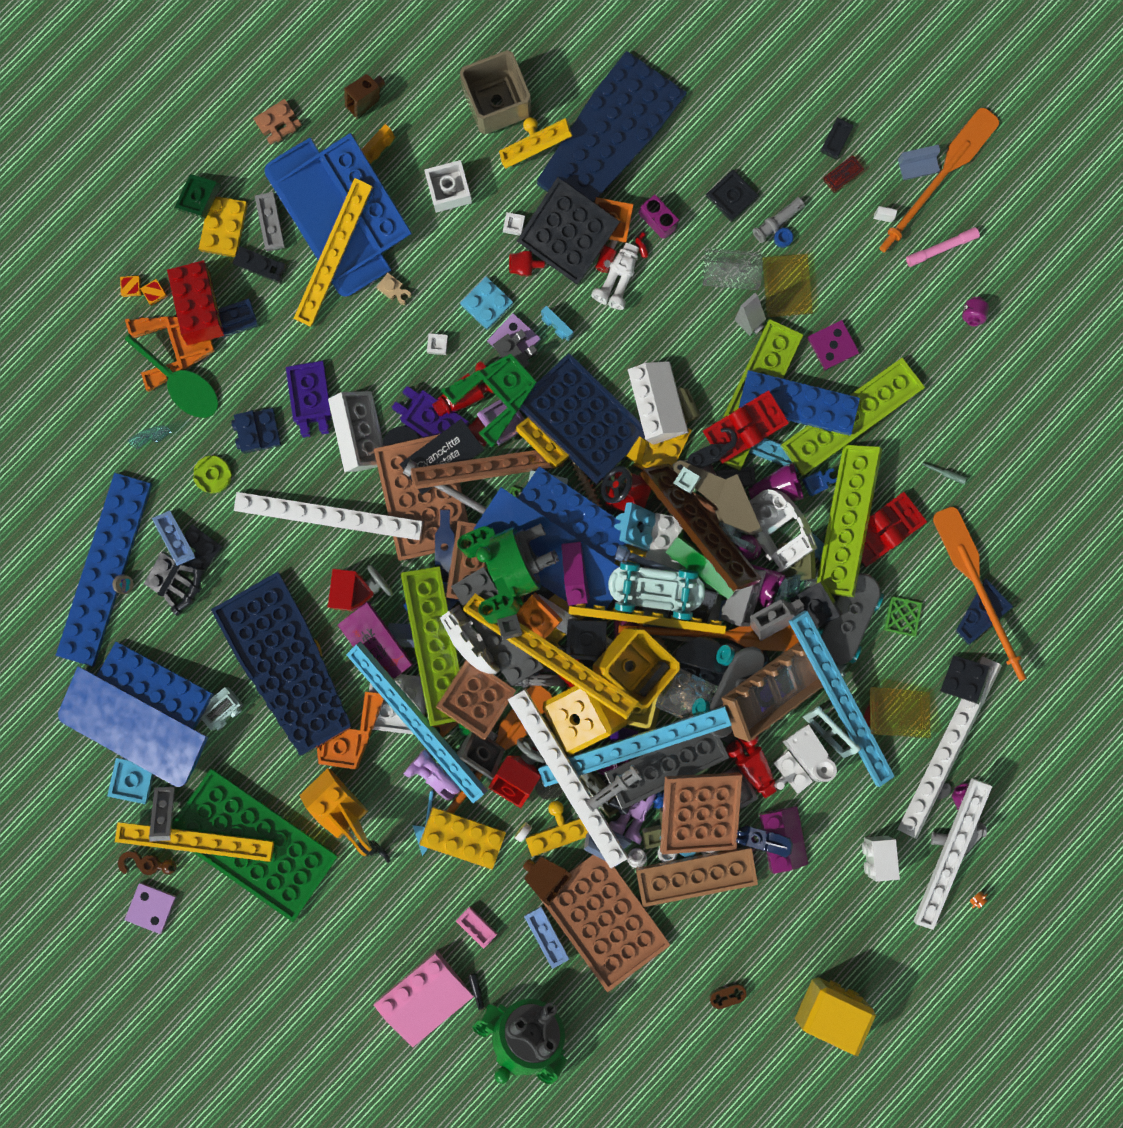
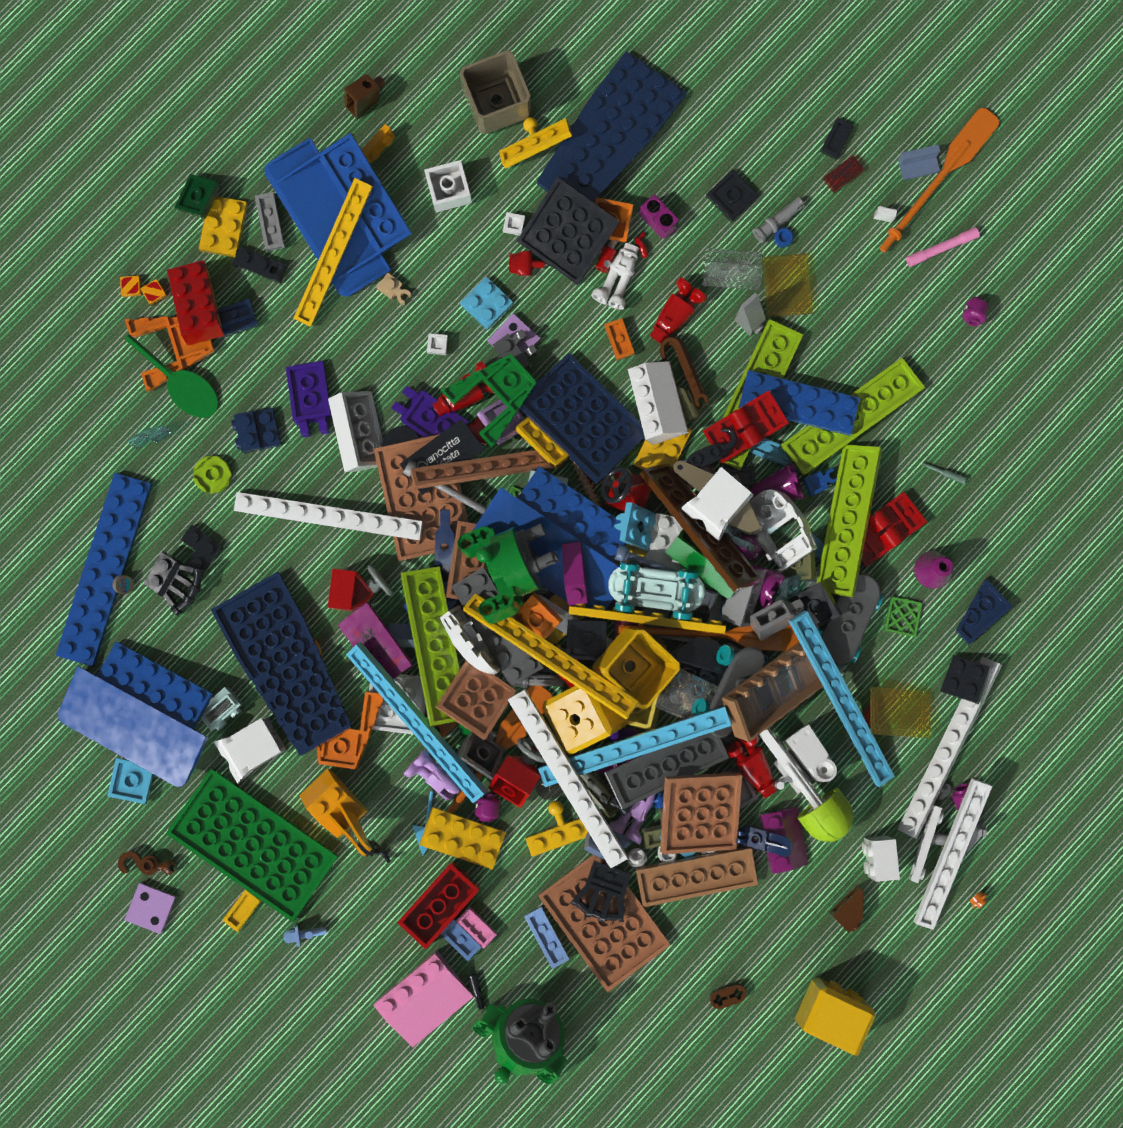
yellow plate [115,822,274,862] -> none
light grey plate [149,787,175,841] -> none
light blue plate [152,510,195,566] -> none
nougat plate [253,99,302,145] -> none
dark grey plate [497,615,522,640] -> none
white tile [514,822,532,842] -> none
reddish brown torso [523,857,572,906] -> none
medium azure plate [541,306,573,341] -> none
light grey pin [585,764,643,812] -> none
yellow piece [627,436,646,466] -> none
black tile [634,661,669,696] -> none
light aqua plate [674,467,701,494] -> none
light aqua window [803,706,861,758] -> none
magenta tile [808,320,859,371] -> none
orange piece [933,507,1027,681] -> none
none -> white piece [214,717,287,784]
none -> yellow tile [222,889,261,932]
none -> light blue arm [283,924,327,947]
none -> red brick [397,861,481,949]
none -> medium blue plate [441,919,481,961]
none -> magenta head [474,793,501,822]
none -> black plate [570,860,631,922]
none -> orange plate [604,318,635,361]
none -> red piece [649,277,708,344]
none -> reddish brown piece [660,337,709,409]
none -> white piece [681,467,754,541]
none -> lime piece [759,728,854,842]
none -> reddish brown slope [829,886,863,933]
none -> white plate [909,805,944,883]
none -> magenta cone [913,551,953,589]

